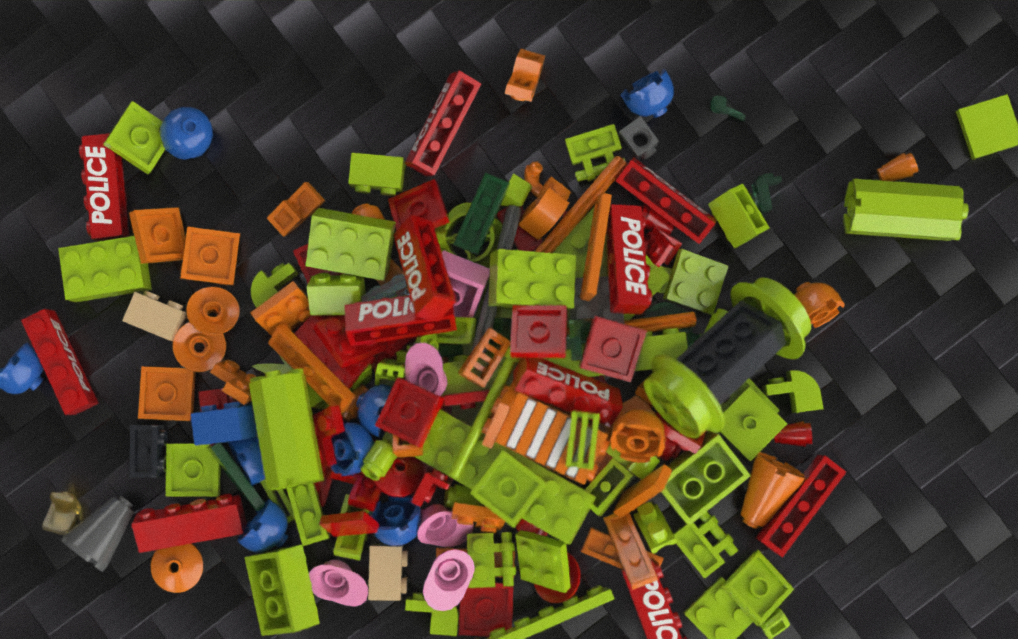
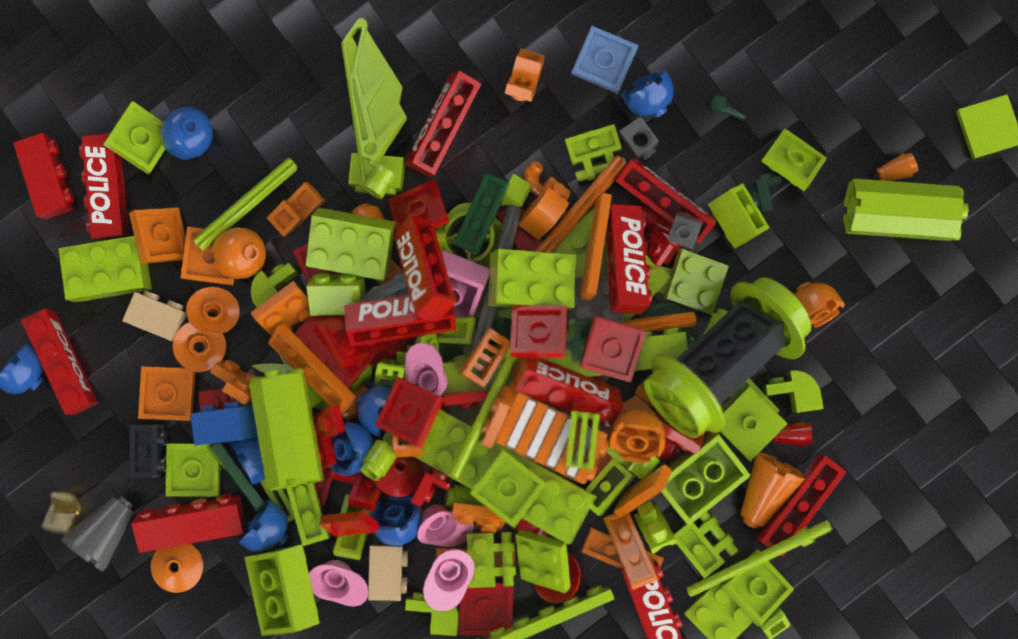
none -> red brick [14,133,75,219]
none -> lime axle [193,158,297,250]
none -> orange cylinder [212,228,266,279]
none -> lime wing [341,18,407,200]
none -> medium blue tile [571,26,639,94]
none -> dark grey brick [668,211,703,249]
none -> lime bar [687,520,832,597]
none -> lime plate [762,129,827,191]

